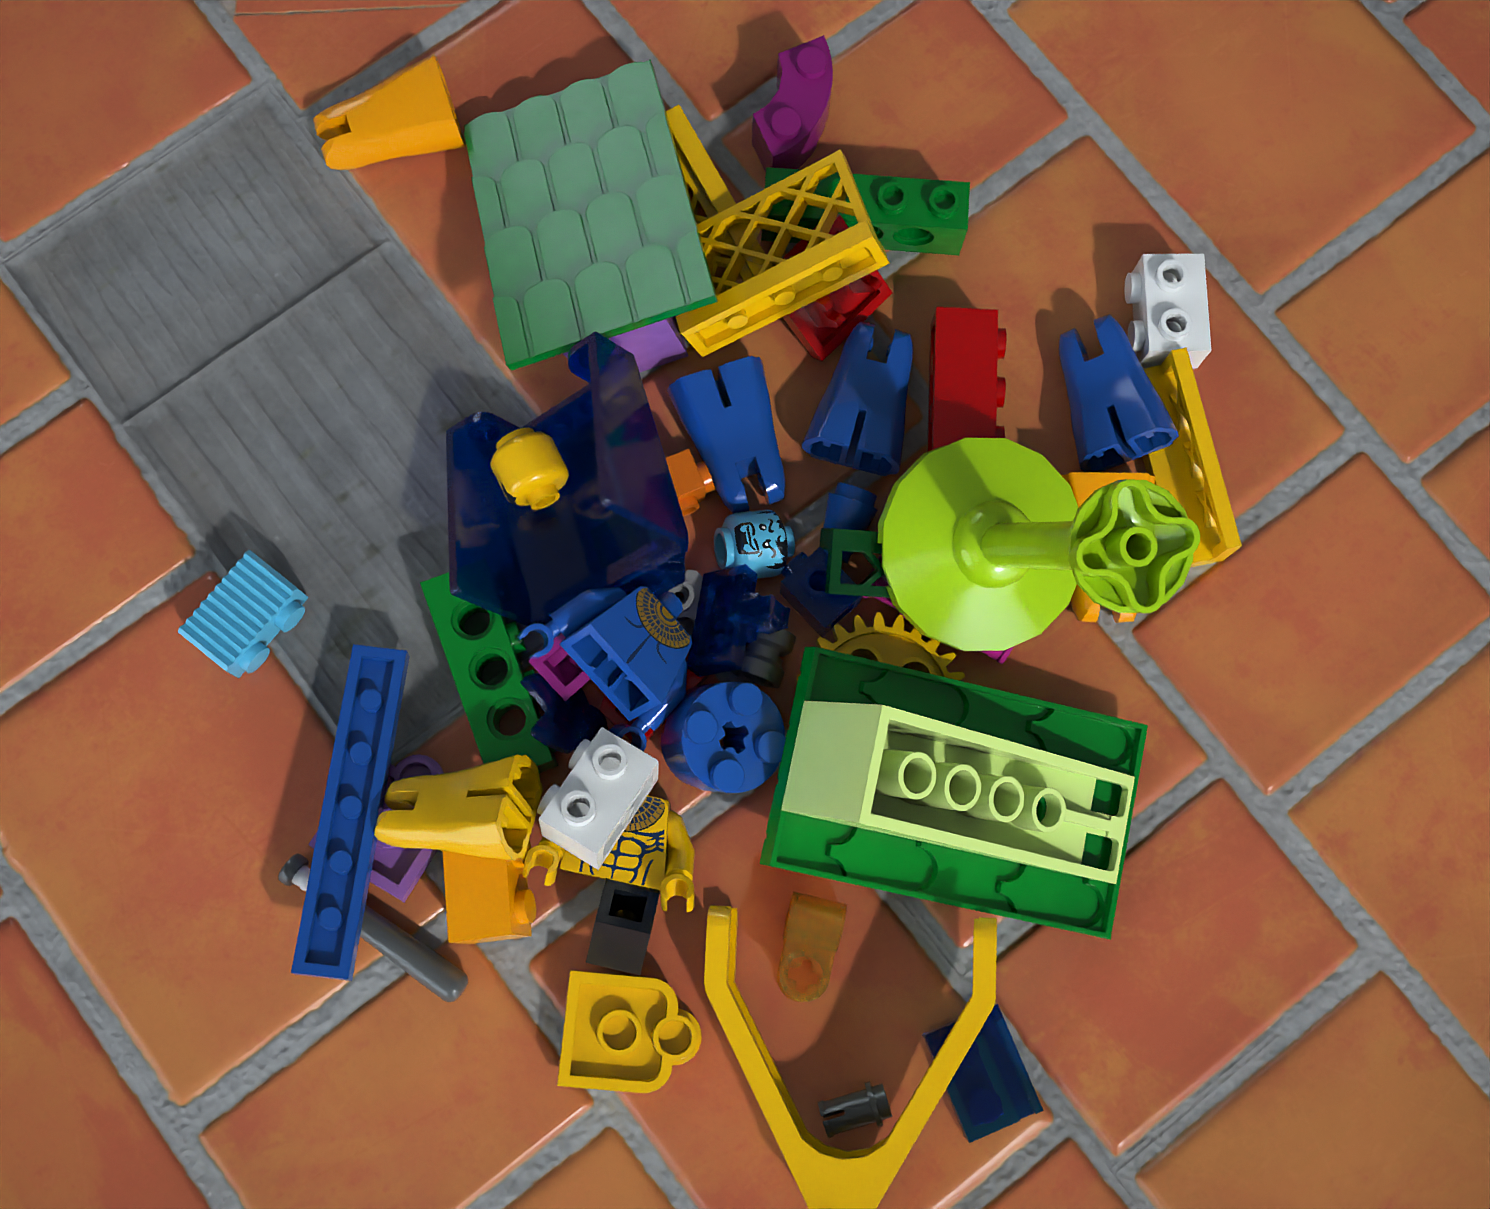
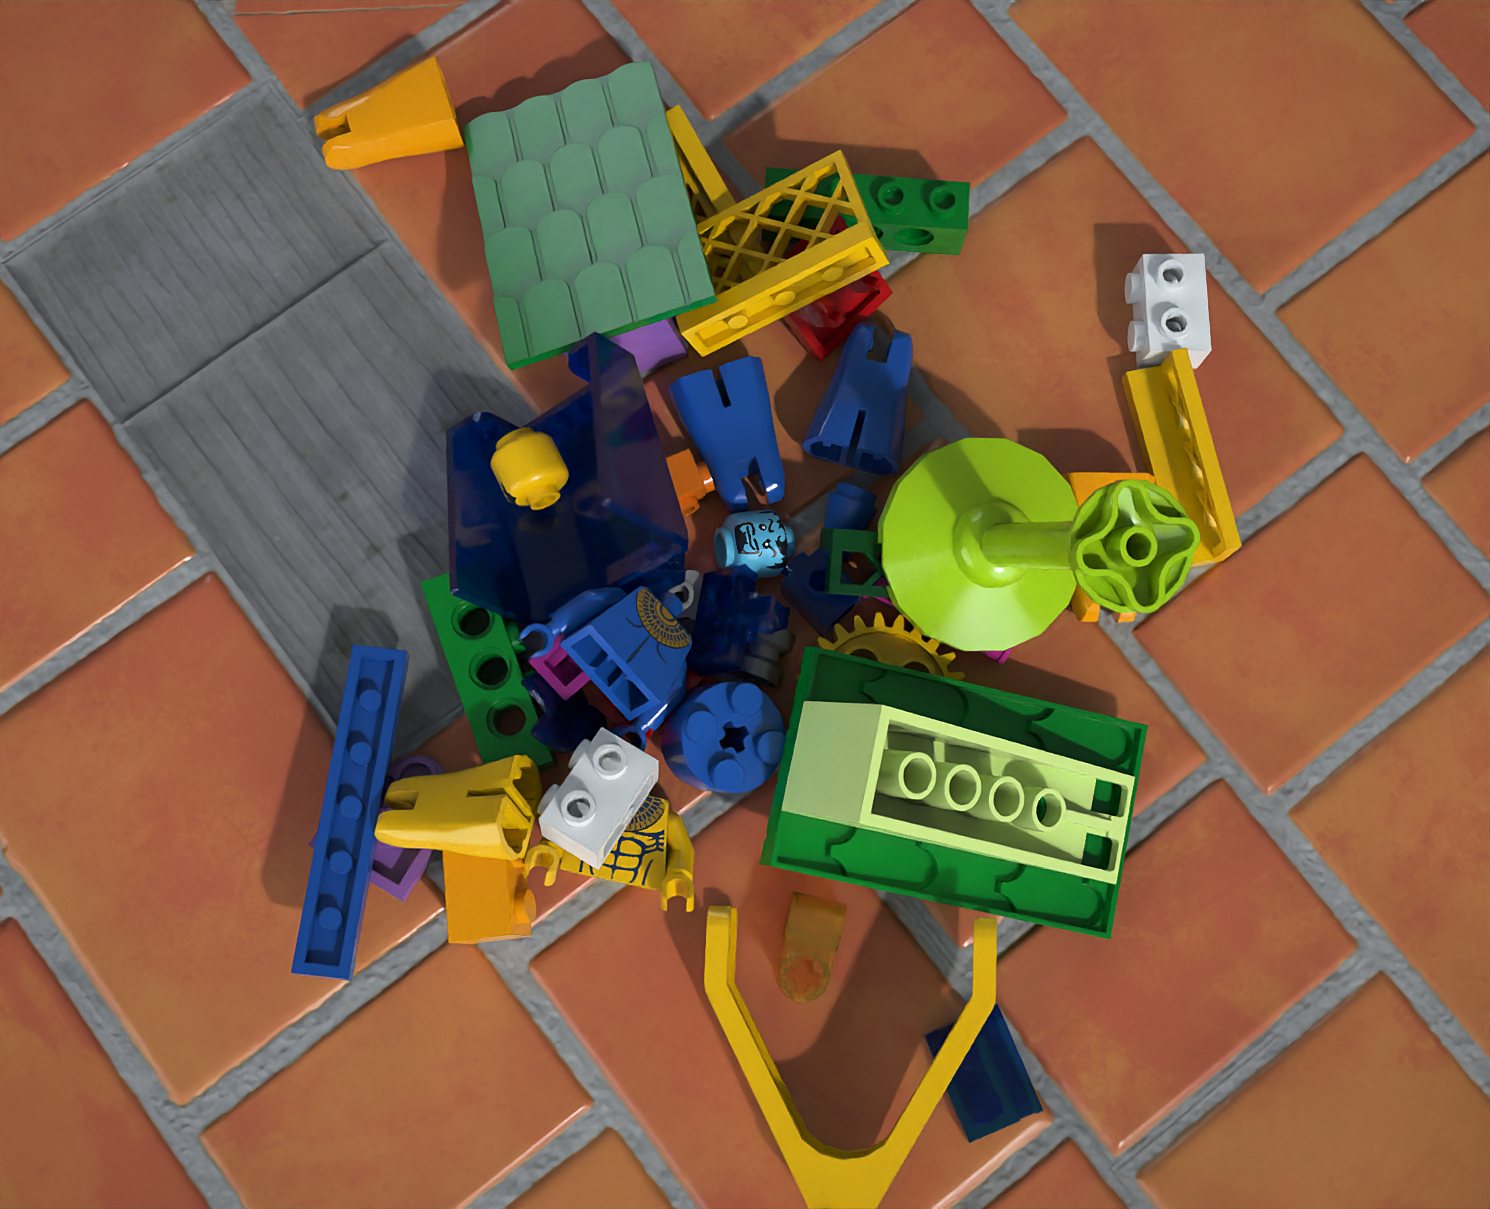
medium azure brick [178,550,309,678] -> none
dark grey piece [278,853,468,1002] -> none
yellow plate [557,970,702,1093] -> none
black brick [586,878,660,975] -> none
magenta brick [752,35,833,172] -> none
dark grey pin [818,1081,893,1138] -> none
red brick [927,307,1007,452] -> none
blue piece [1059,314,1179,472] -> none

